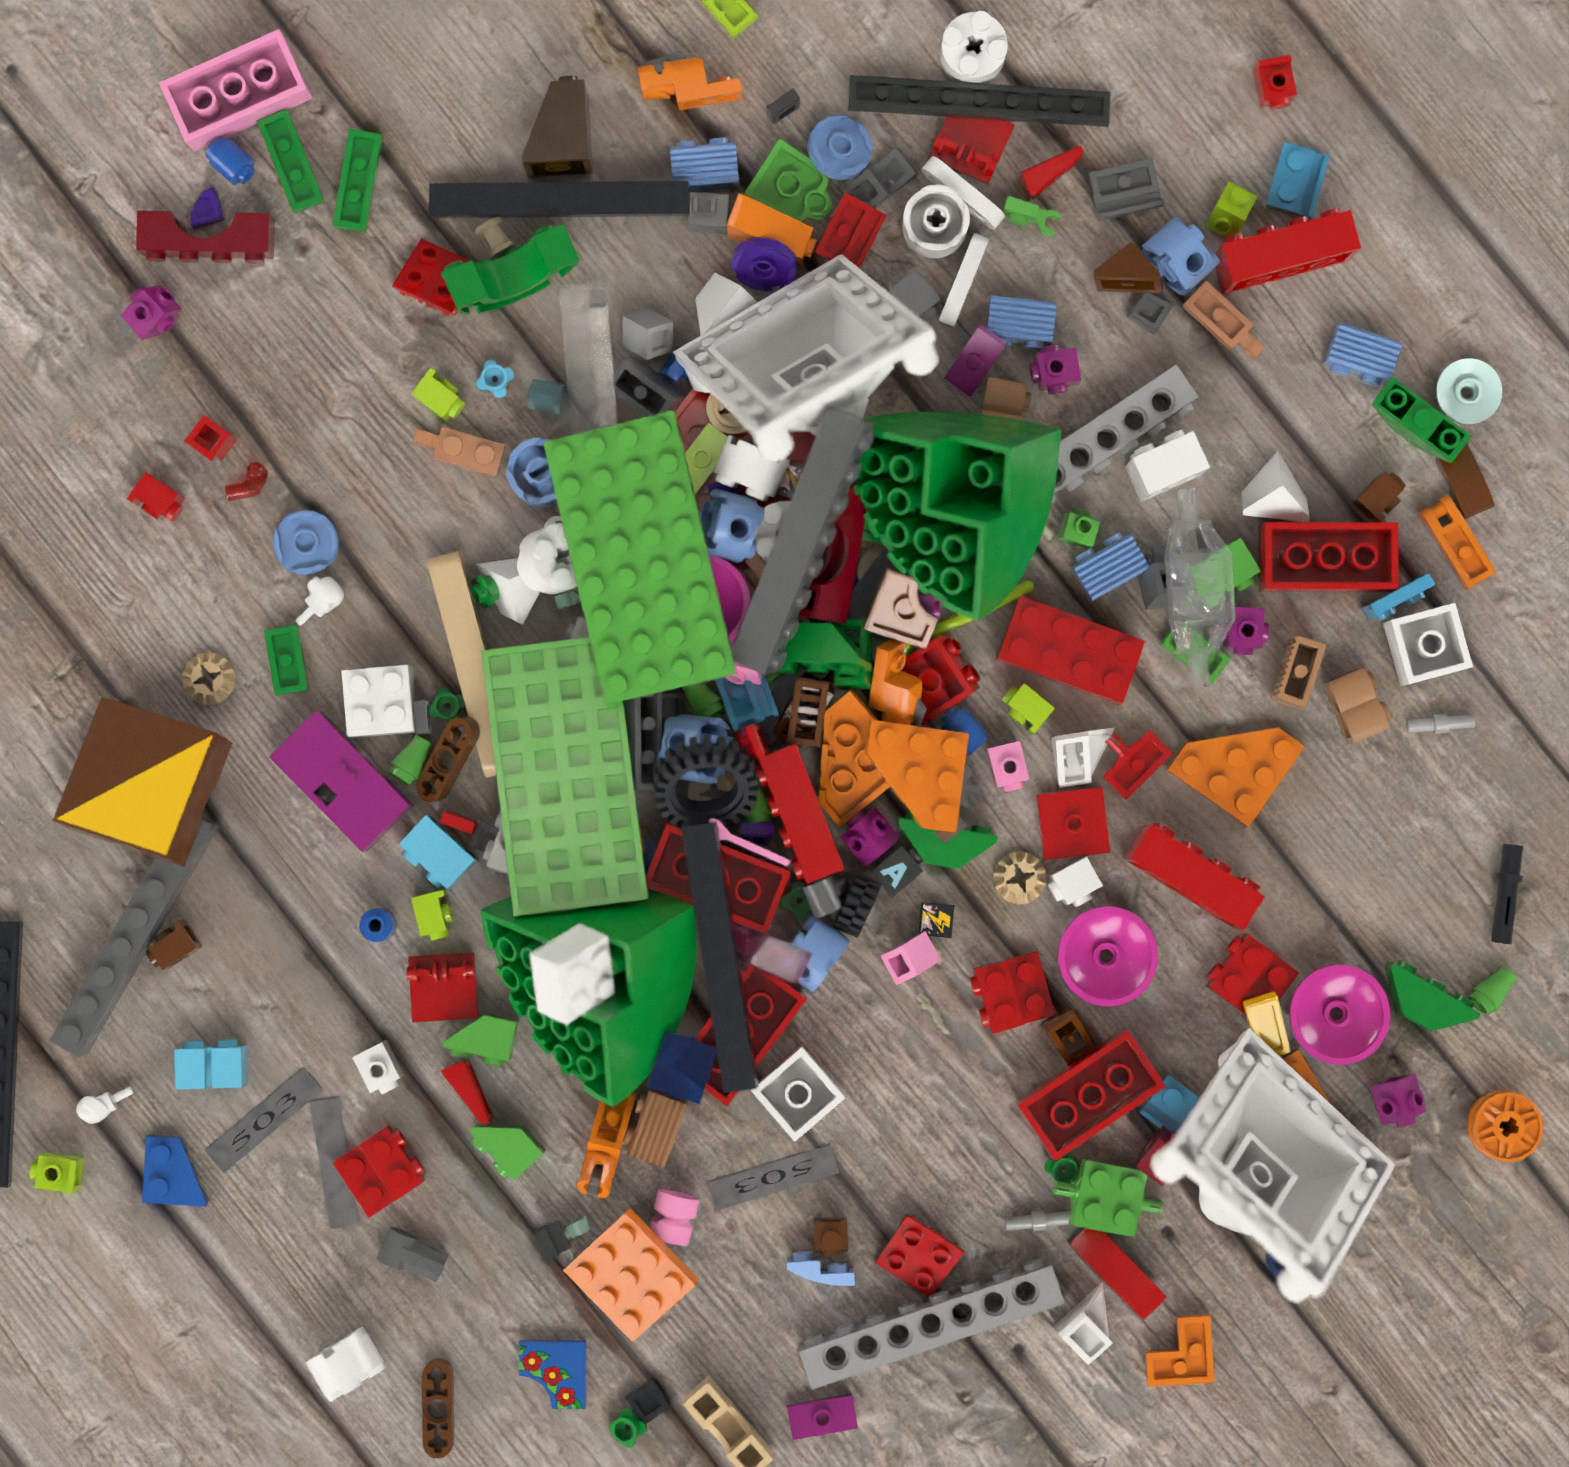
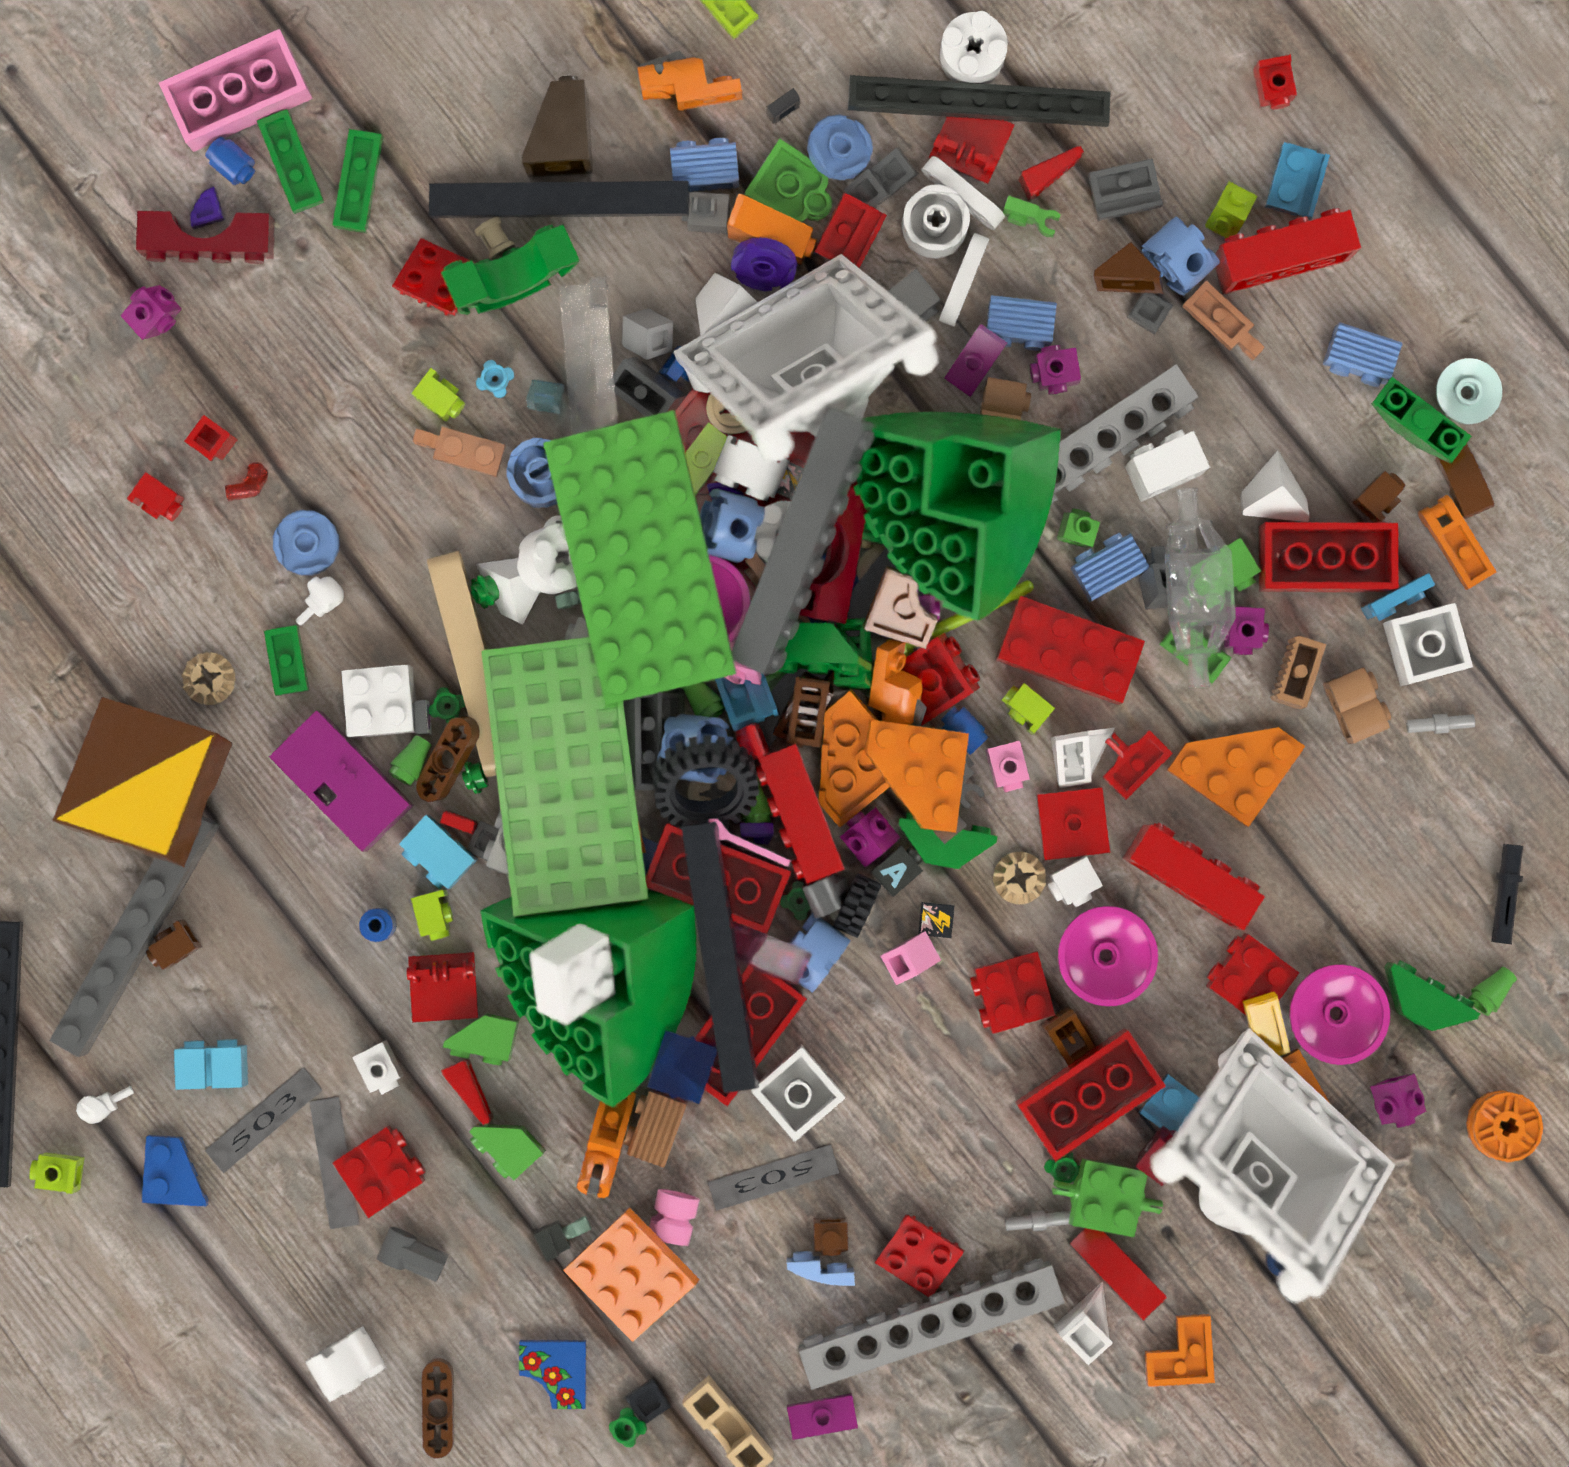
none -> green plate [462,762,489,794]

